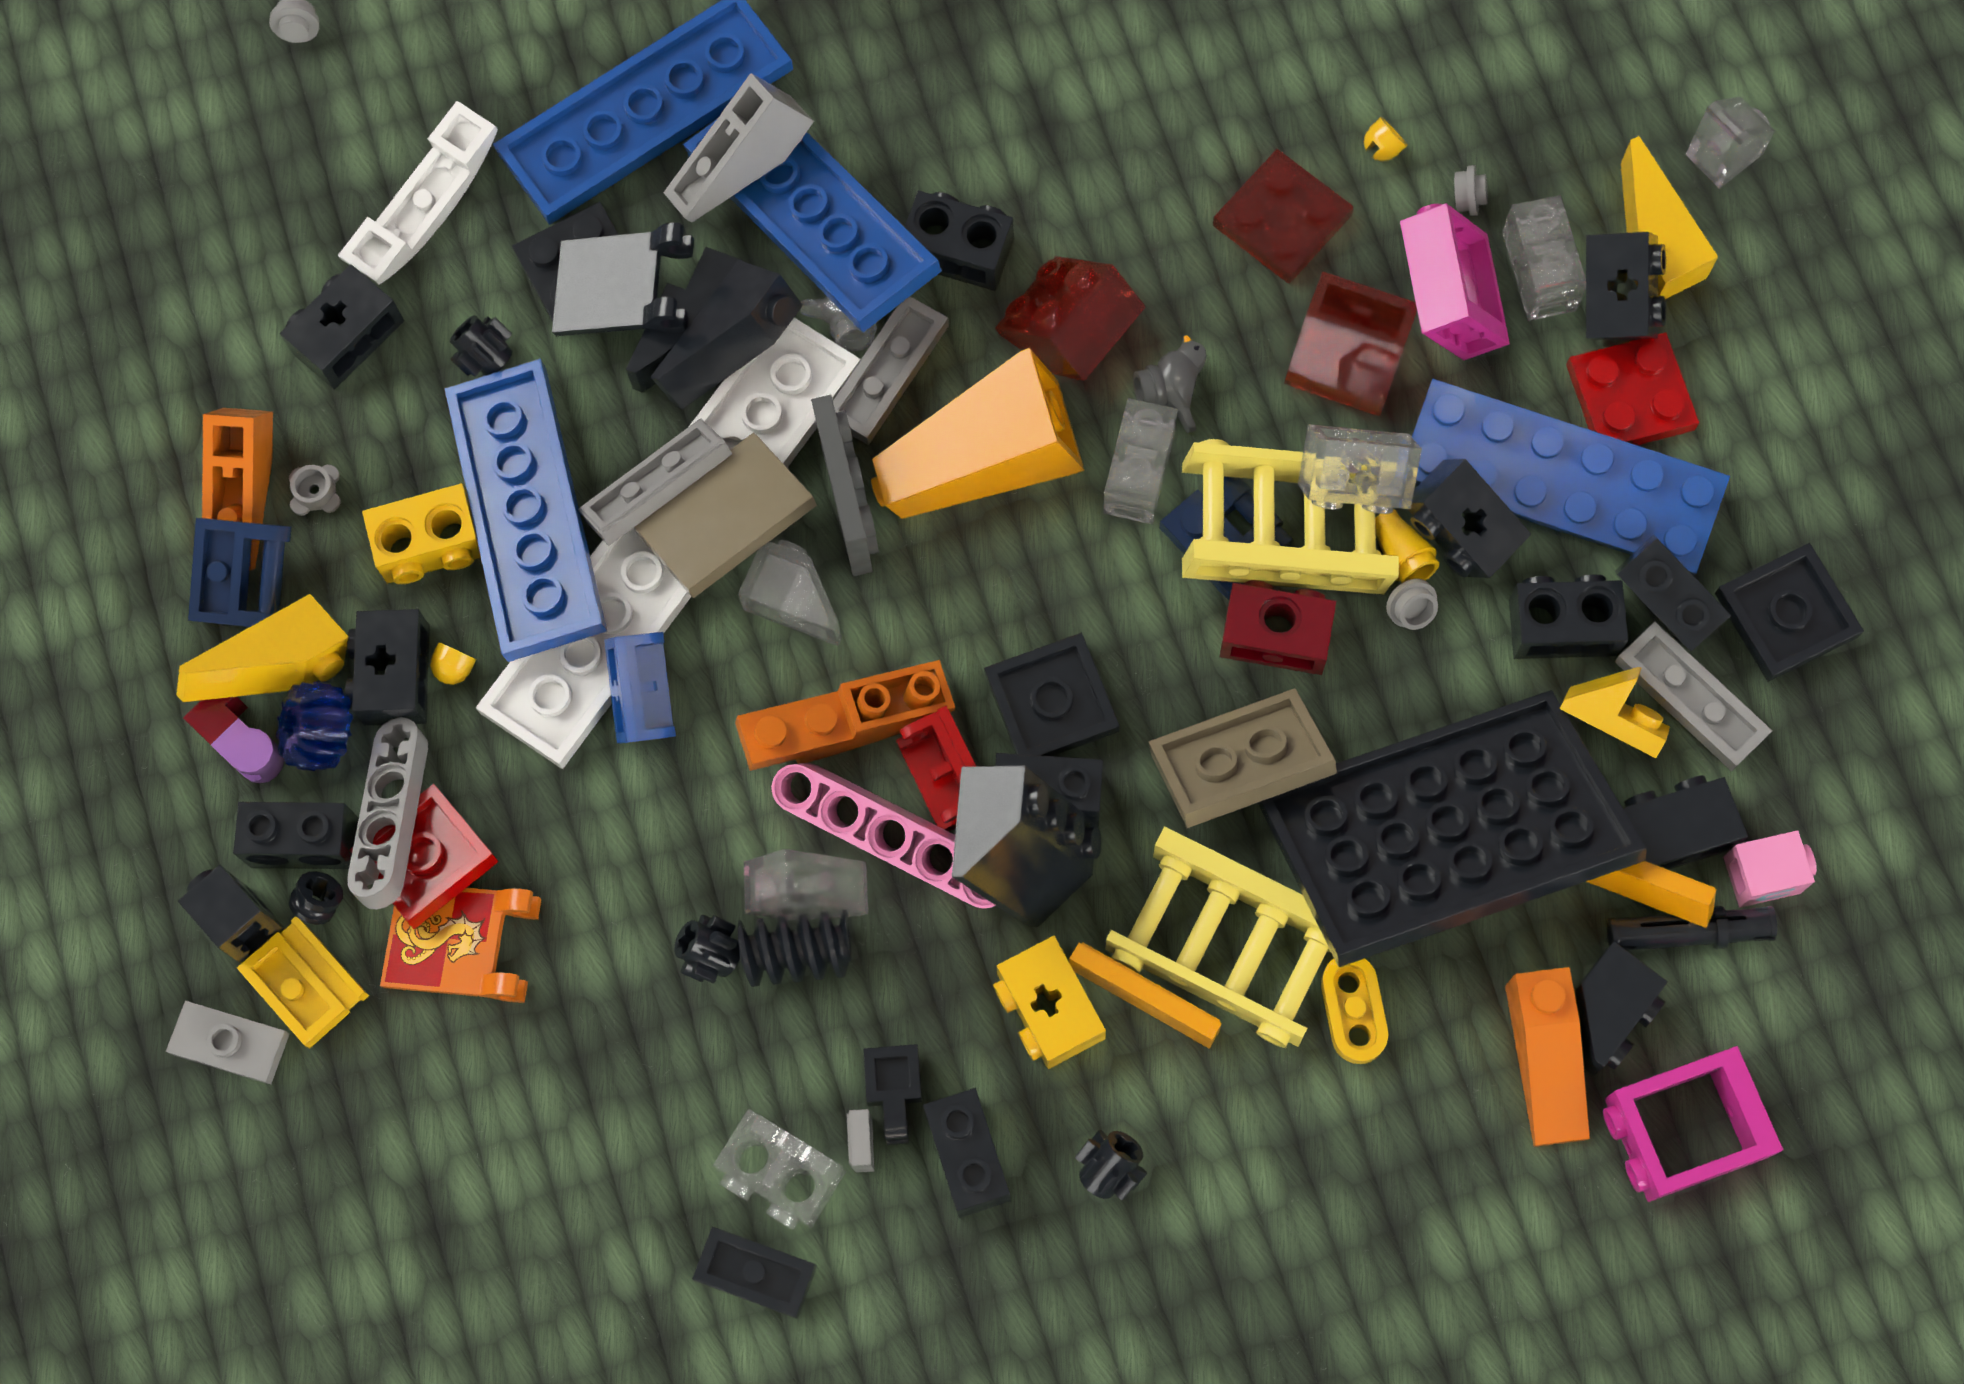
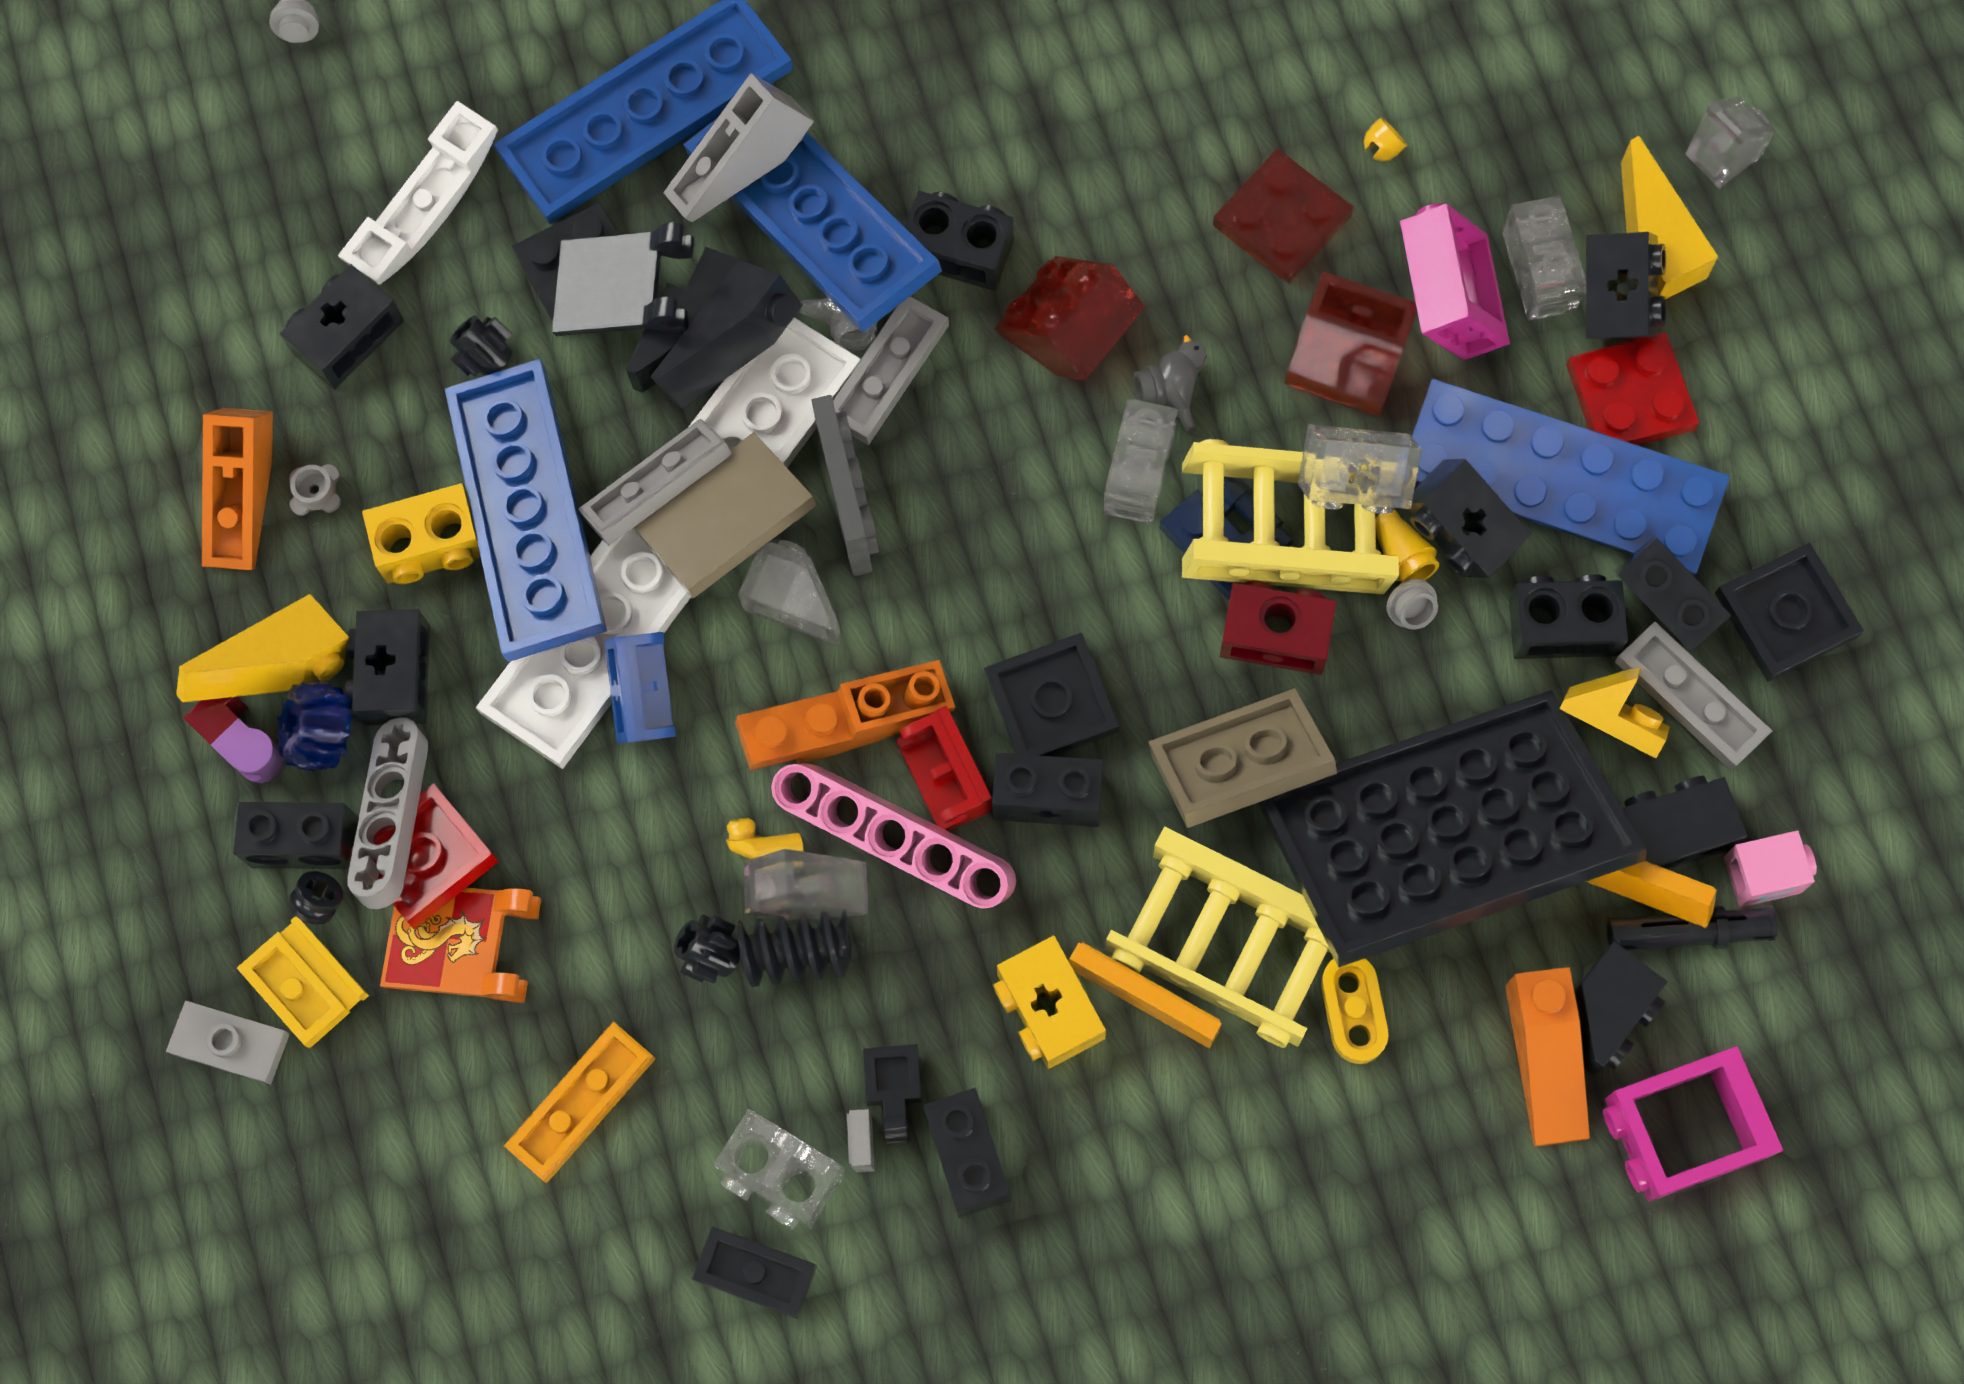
black brick [178,865,285,963] -> none
dark blue plate [188,518,292,627] -> none
yellow hinge [430,642,477,685] -> none
light orange slope [871,348,1084,519] -> none
black slope [952,766,1101,927] -> none
black gear [1075,1130,1147,1200] -> none
light grey plate [1454,165,1488,216] -> none
none -> light orange tile [504,1022,656,1183]
none -> yellow arm [725,818,803,864]

